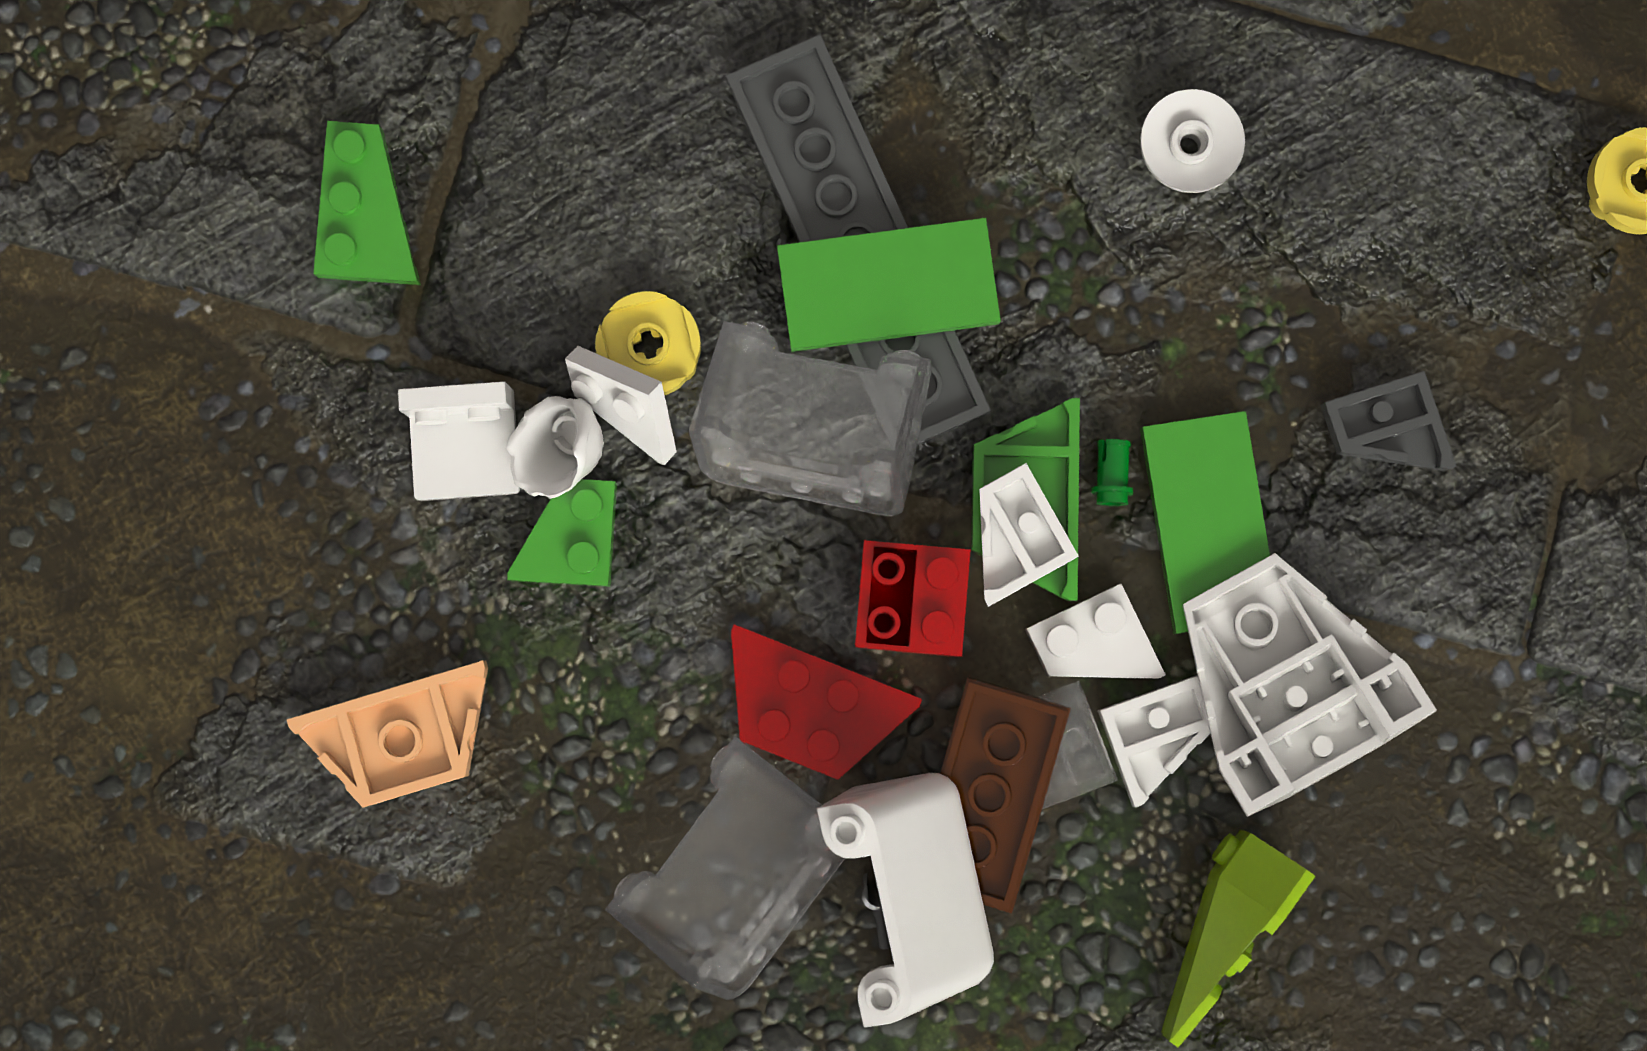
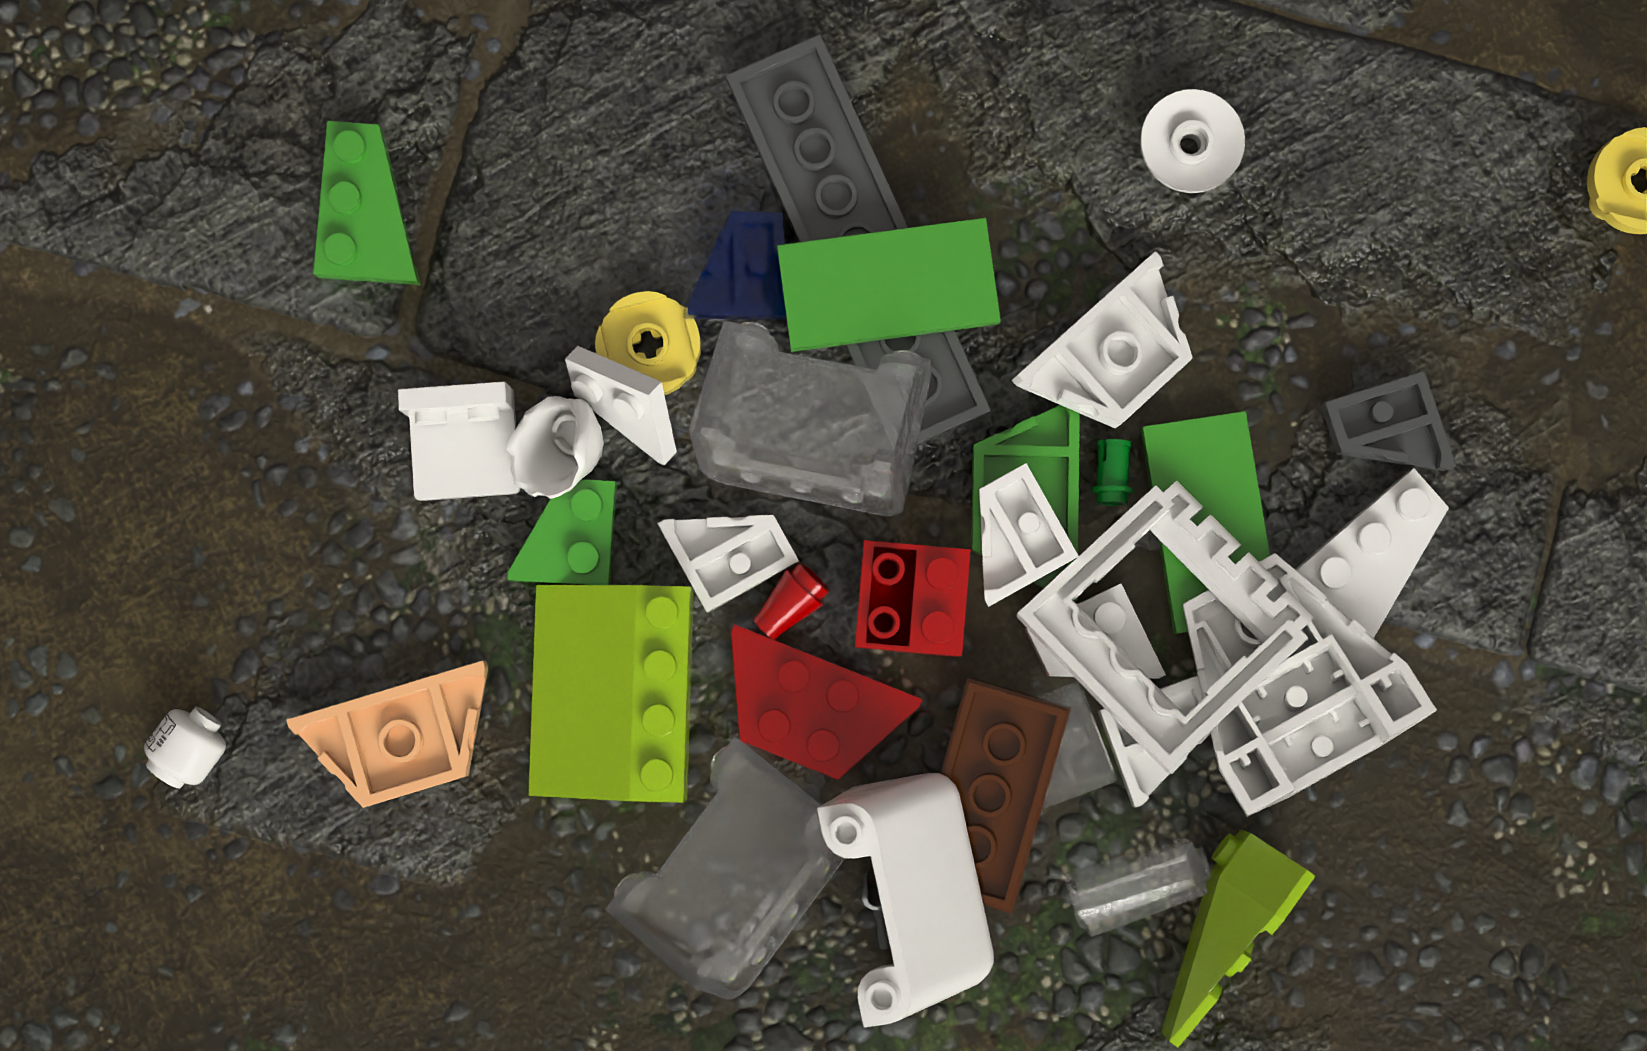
none -> white head [144,707,226,789]
none -> lime slope [529,585,694,803]
none -> white wing [657,515,799,613]
none -> clear blue wing [684,212,786,319]
none -> red cone [753,562,830,640]
none -> white wing [1012,251,1193,428]
none -> white hinge [1017,481,1314,773]
none -> clear slope [1063,838,1211,936]
none -> white wing [1295,468,1449,639]

